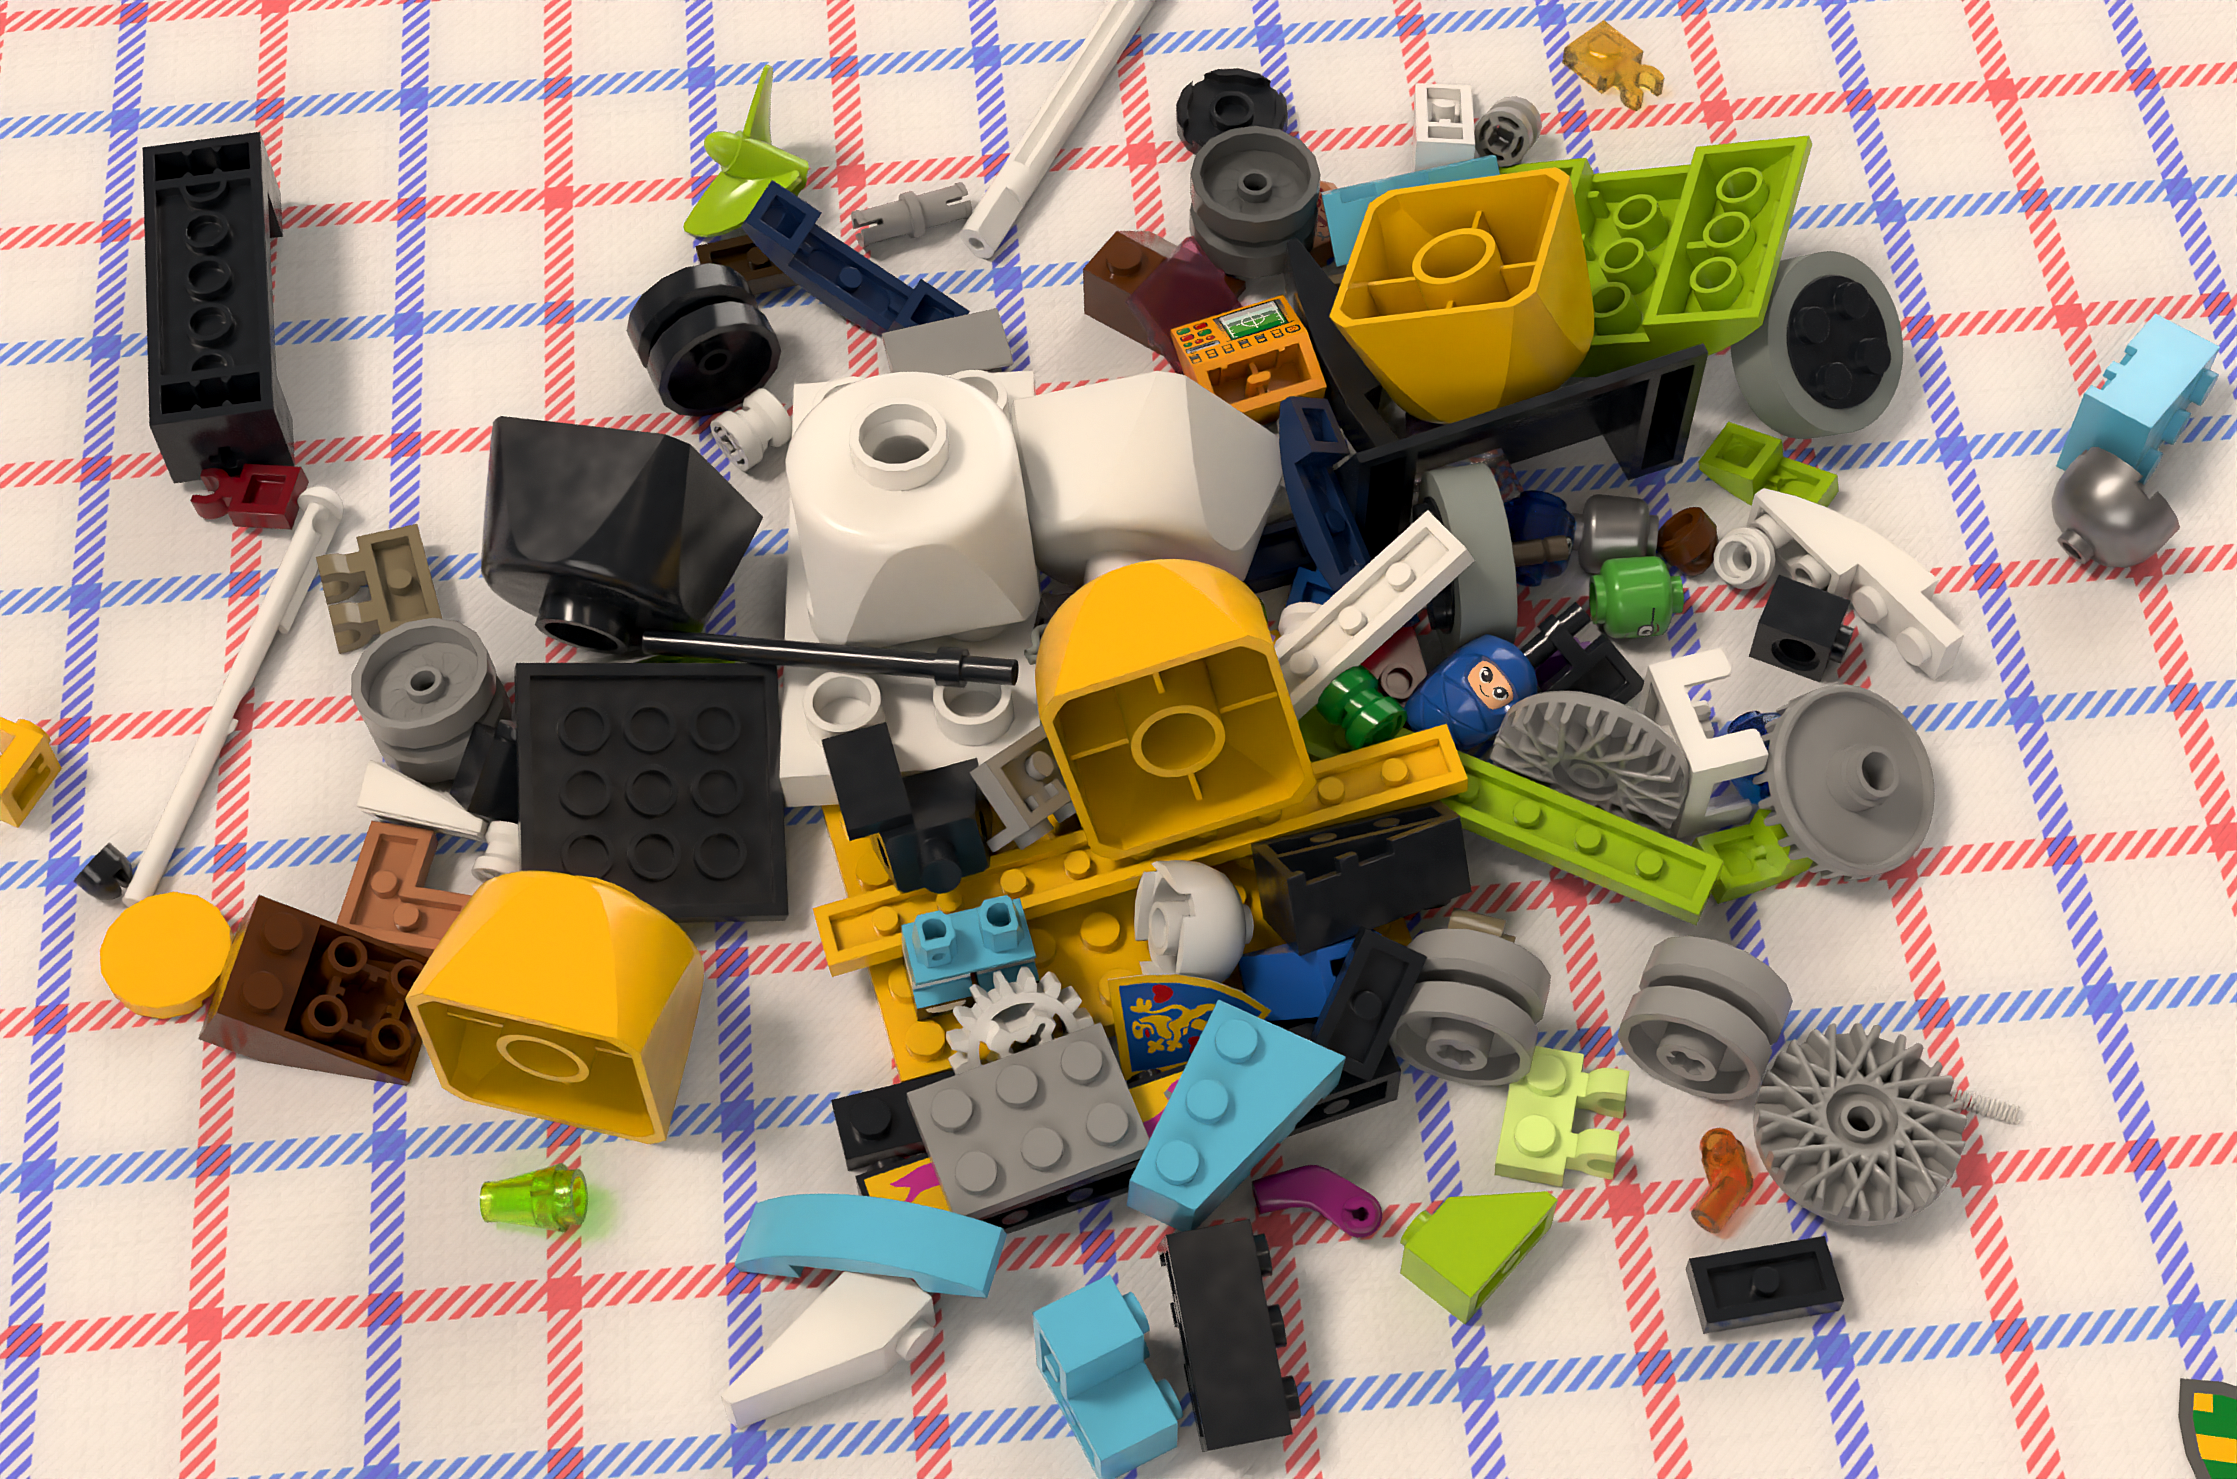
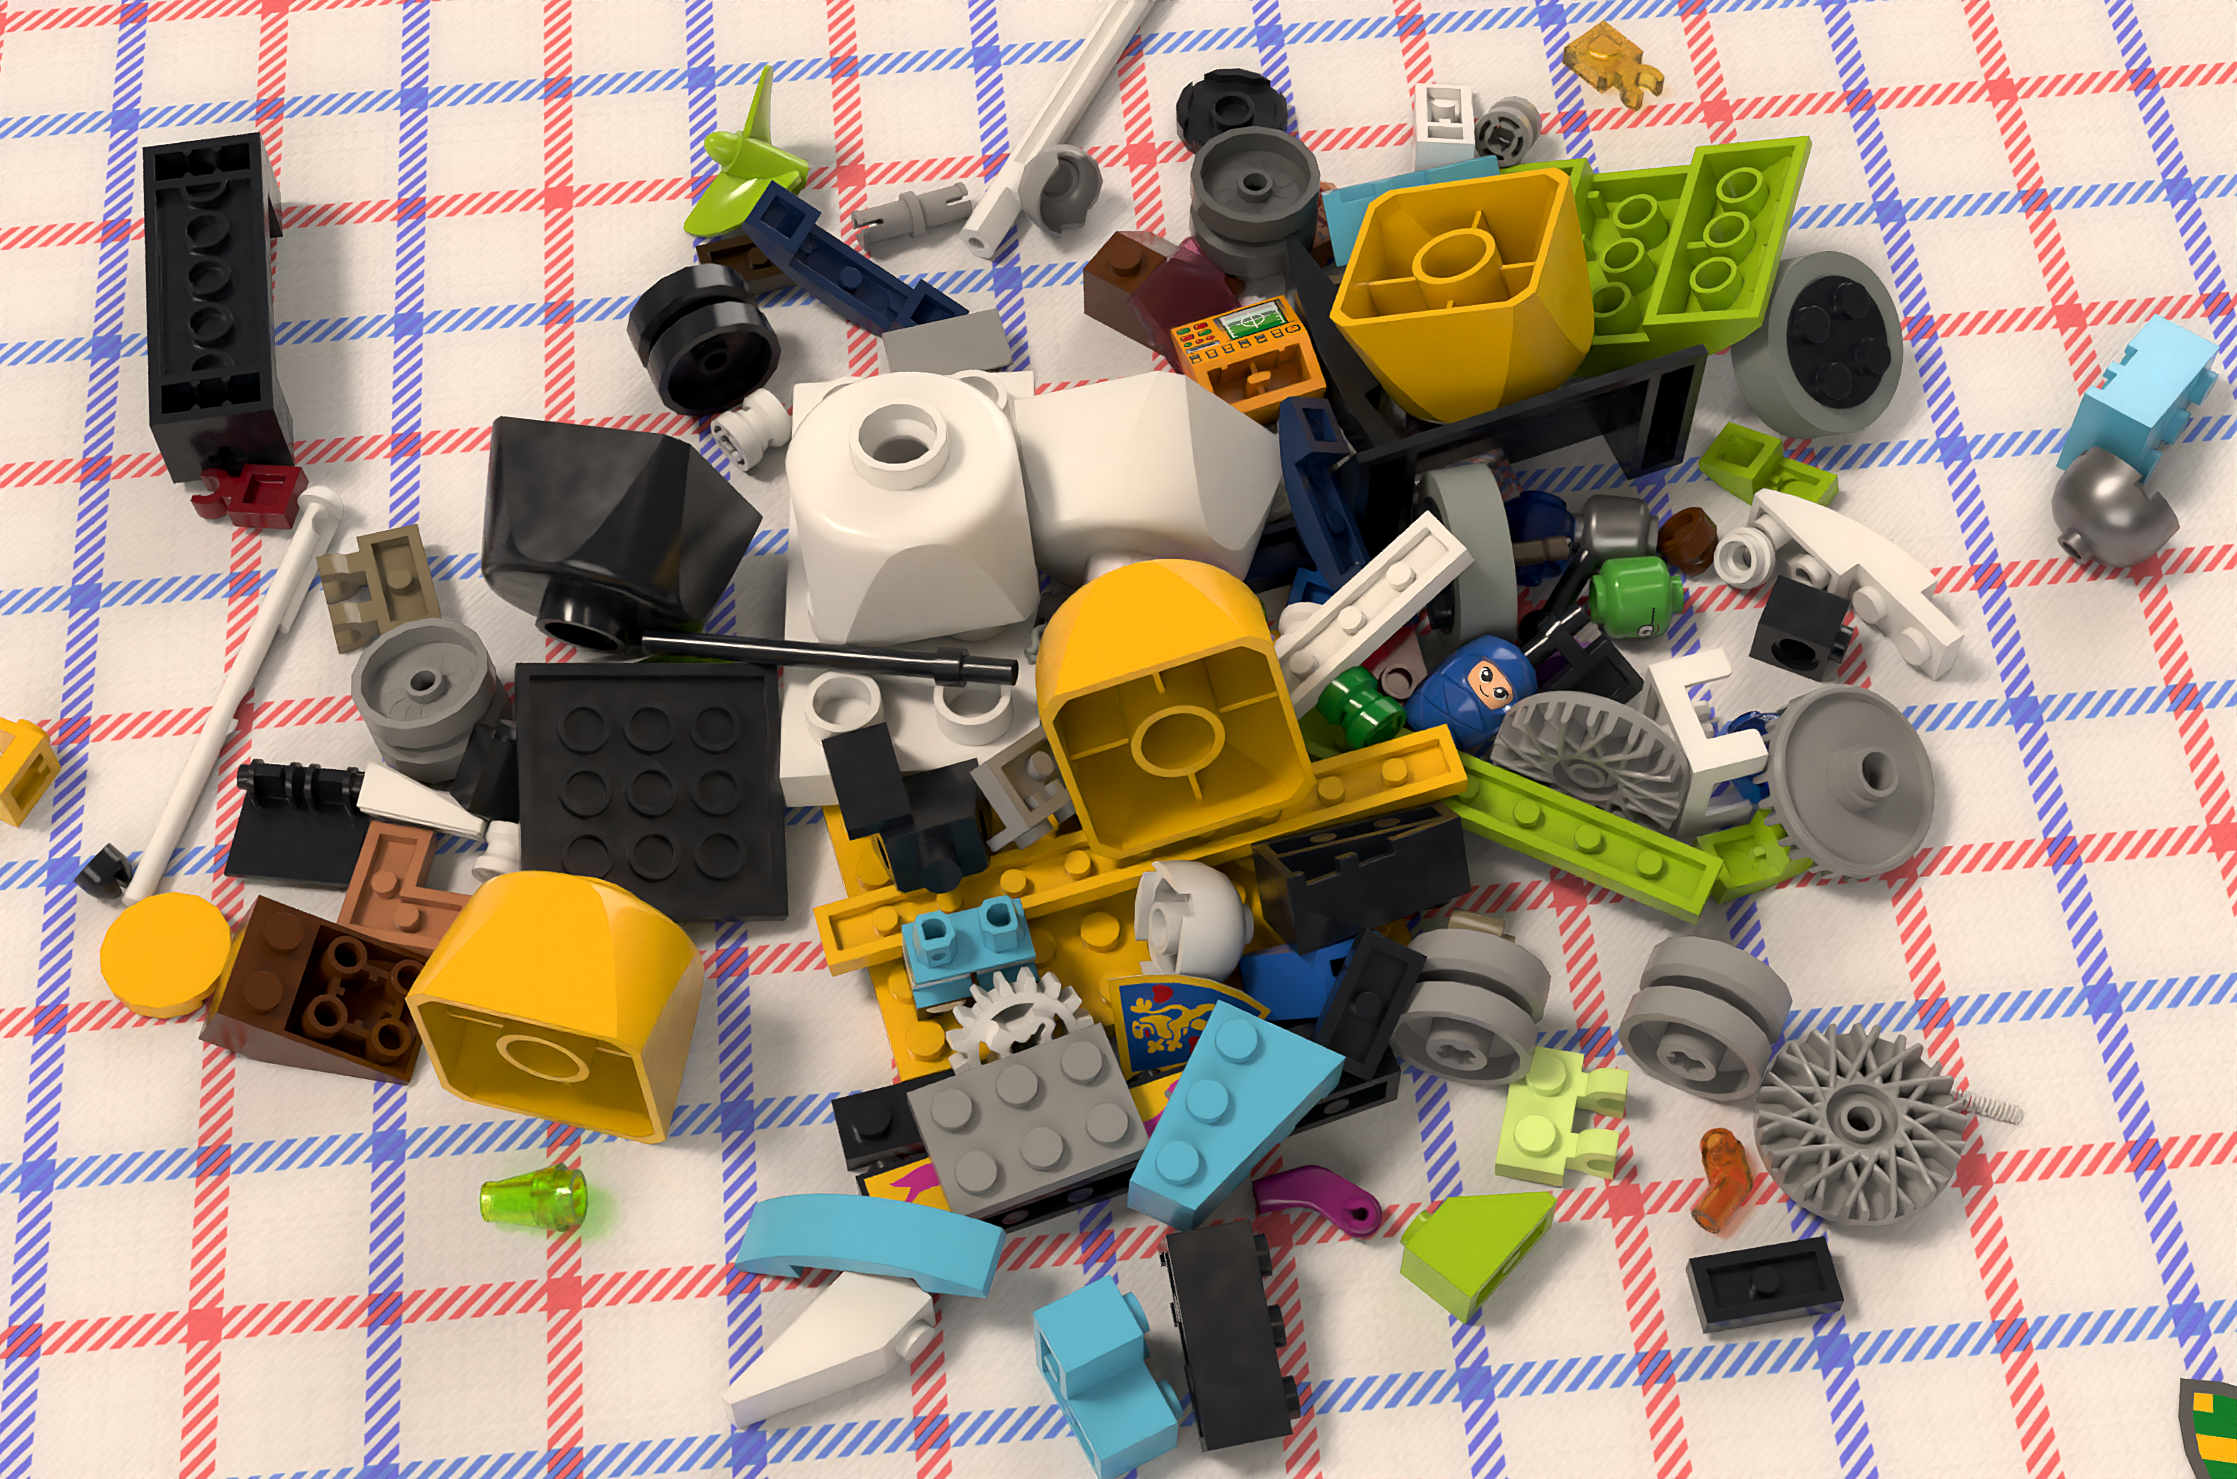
none -> black hinge [224,758,370,887]
none -> light grey hair [1018,144,1103,238]
none -> black bar [1516,548,1600,648]

